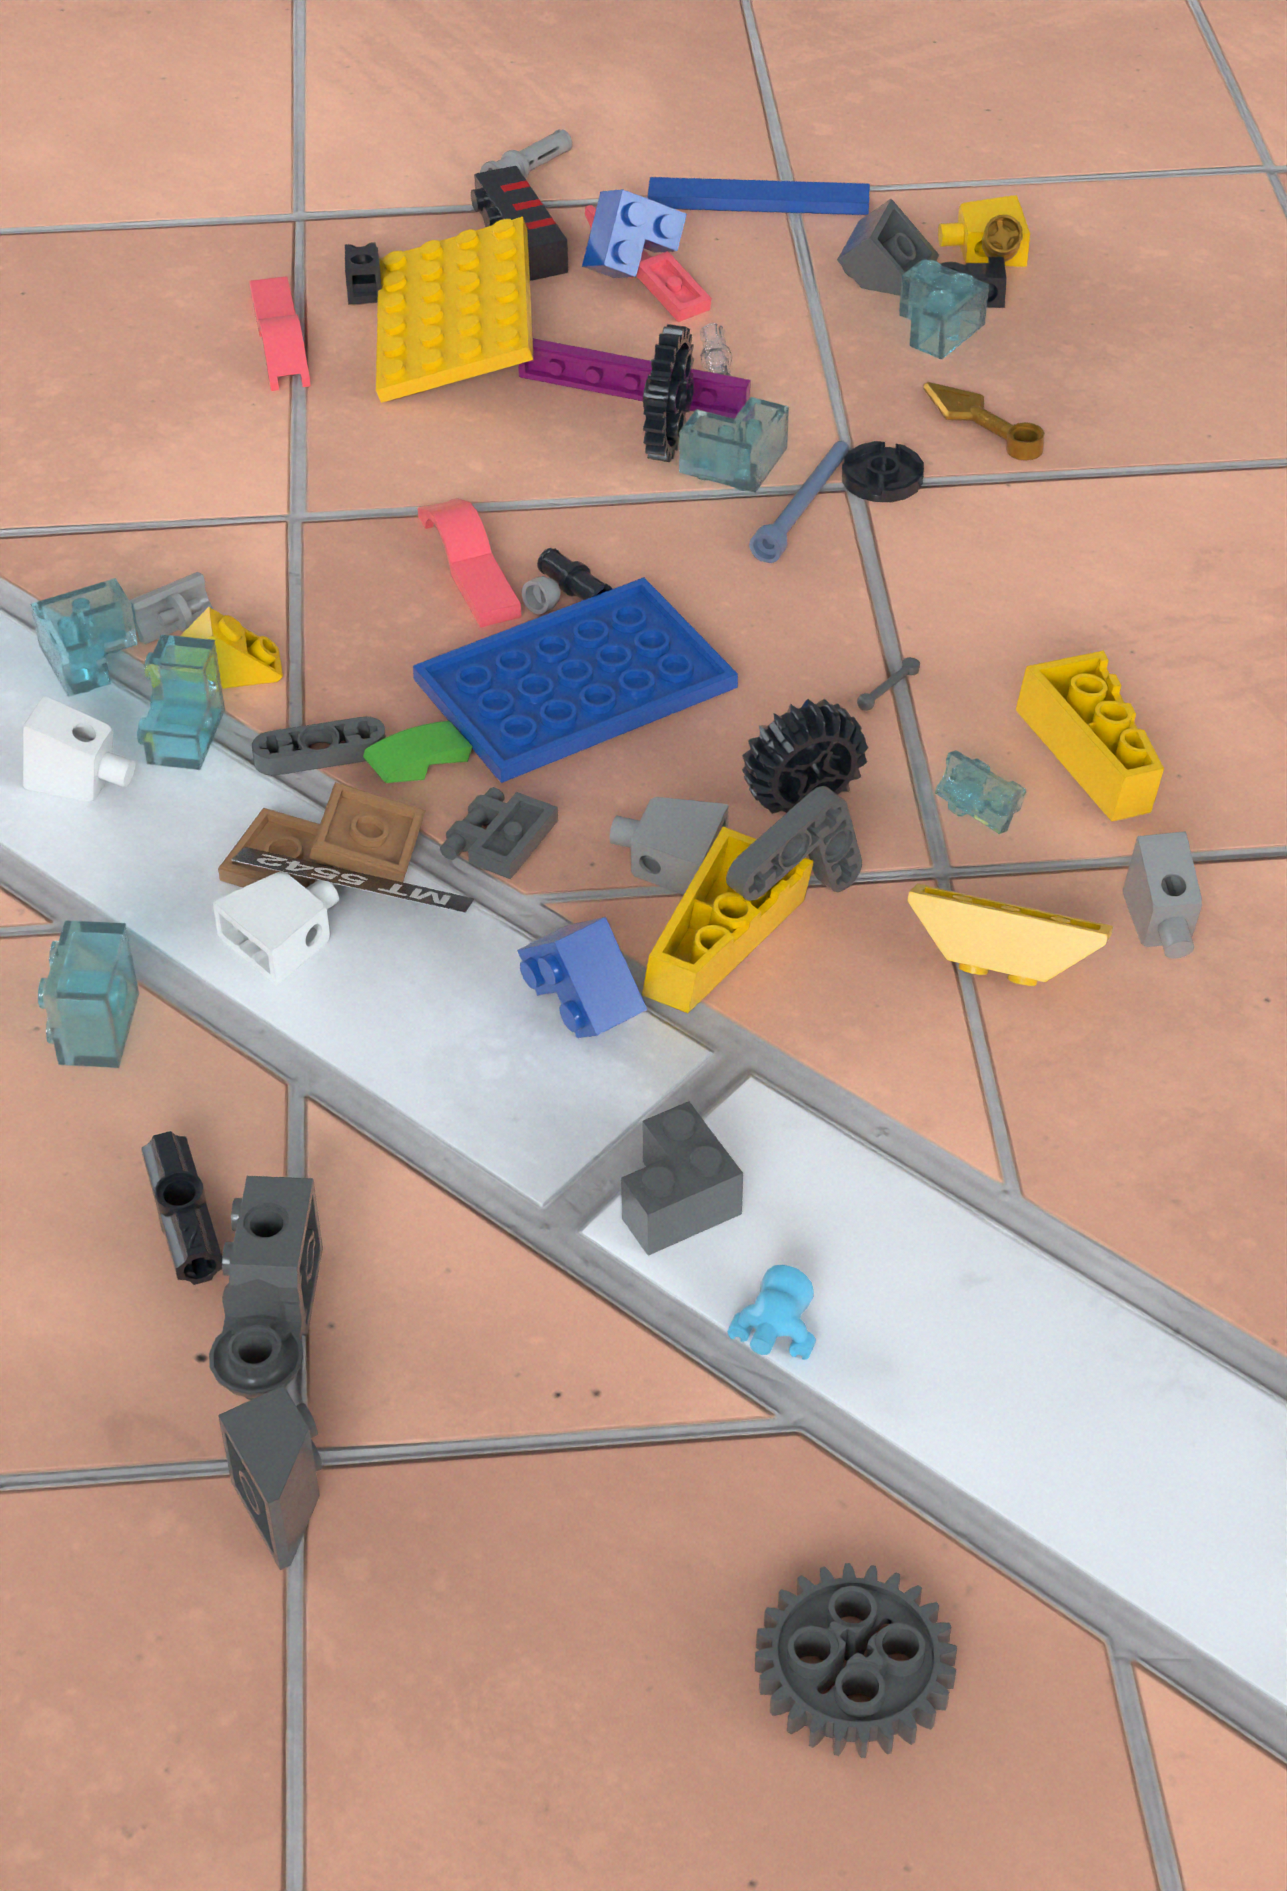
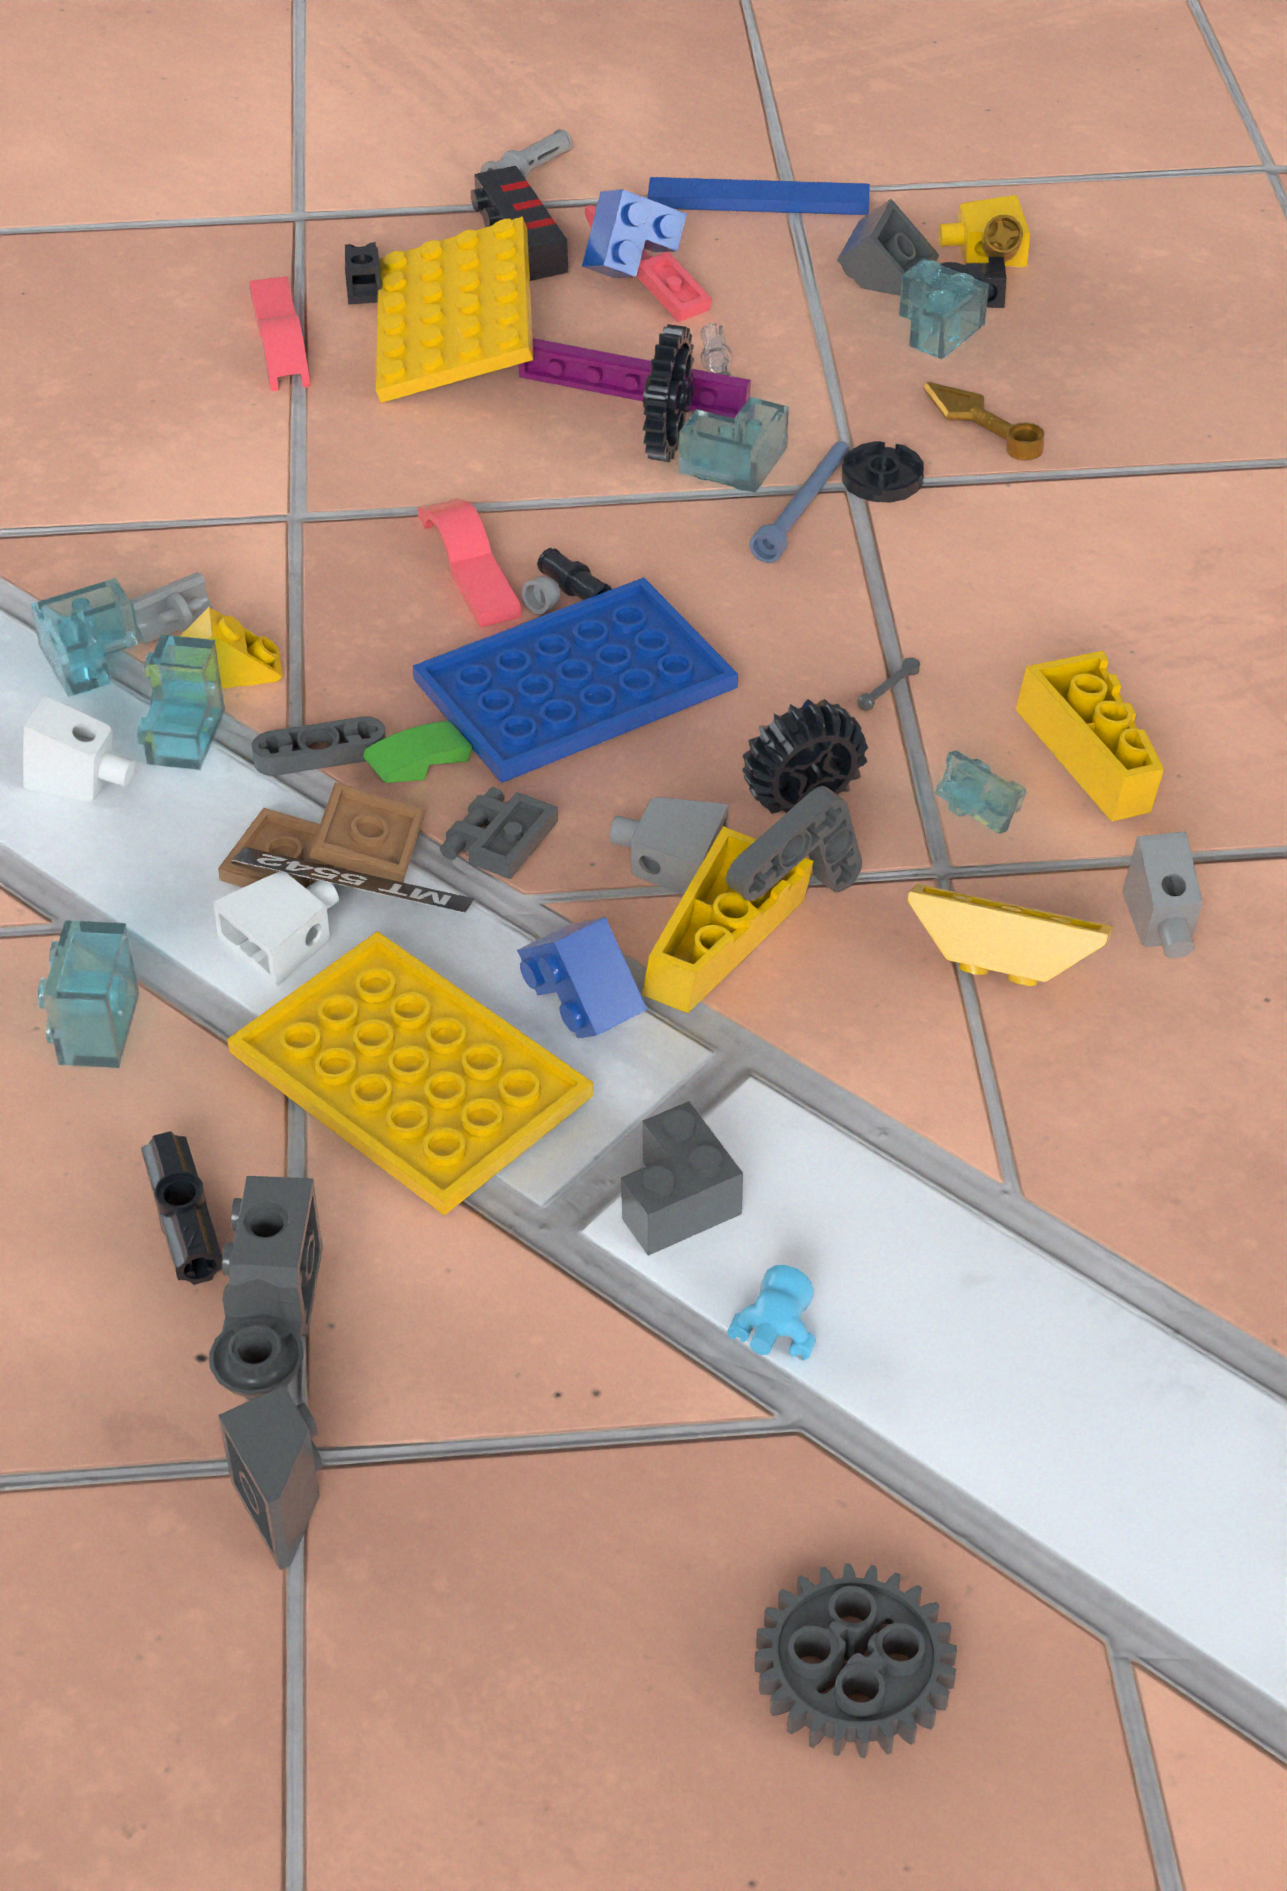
none -> yellow plate [227,931,593,1216]

